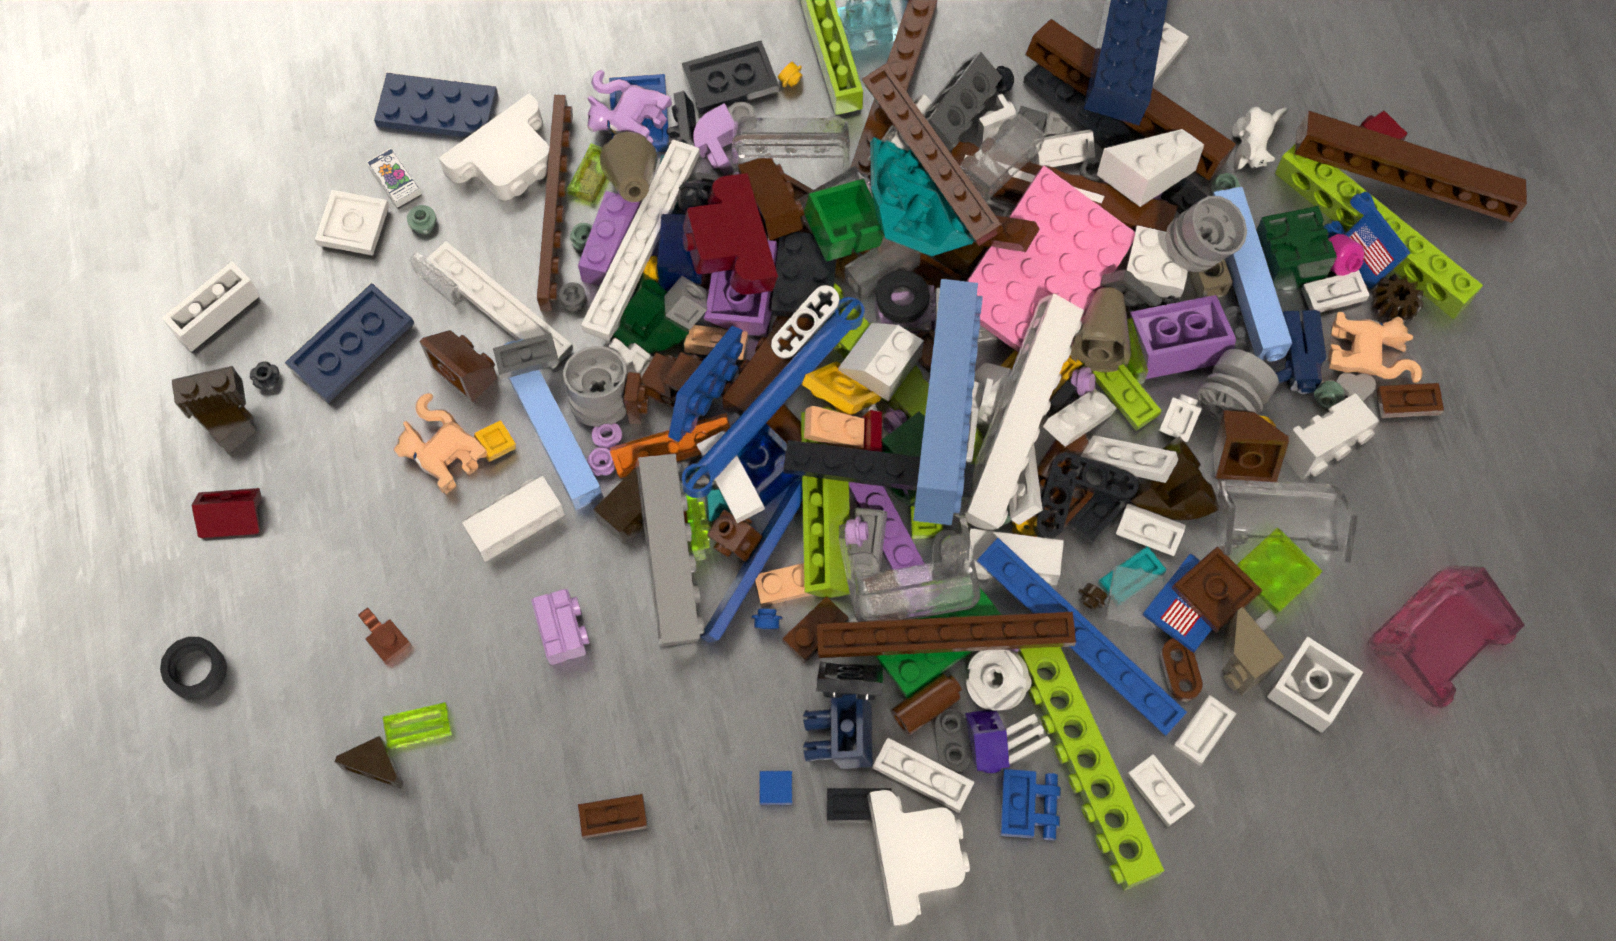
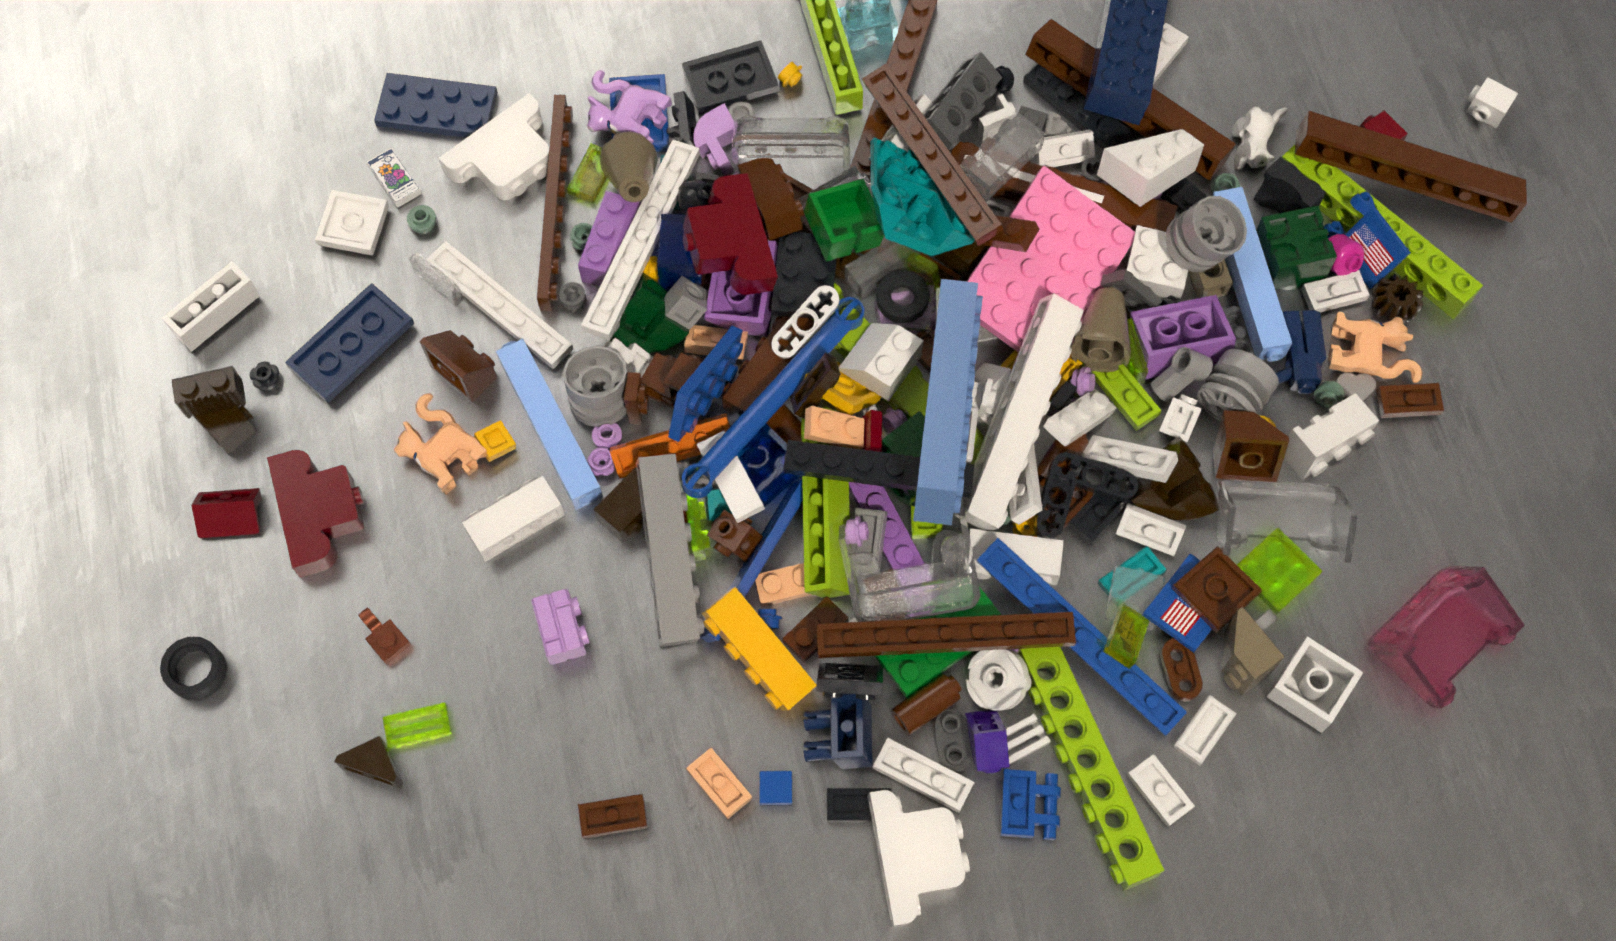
dark grey plate [493,333,560,380] -> none
dark brown plate [1078,583,1108,611] -> none
none -> dark red brick [267,450,365,578]
none -> light nougat plate [686,748,753,820]
none -> yellow brick [702,587,817,711]
none -> dark brown plate [790,352,840,419]
none -> clear neon green tile [906,252,941,290]
none -> clear neon green tile [1103,604,1150,669]
none -> light grey piece [1151,347,1213,402]
none -> black brick [1253,157,1326,213]
none -> white brick [1466,77,1518,128]

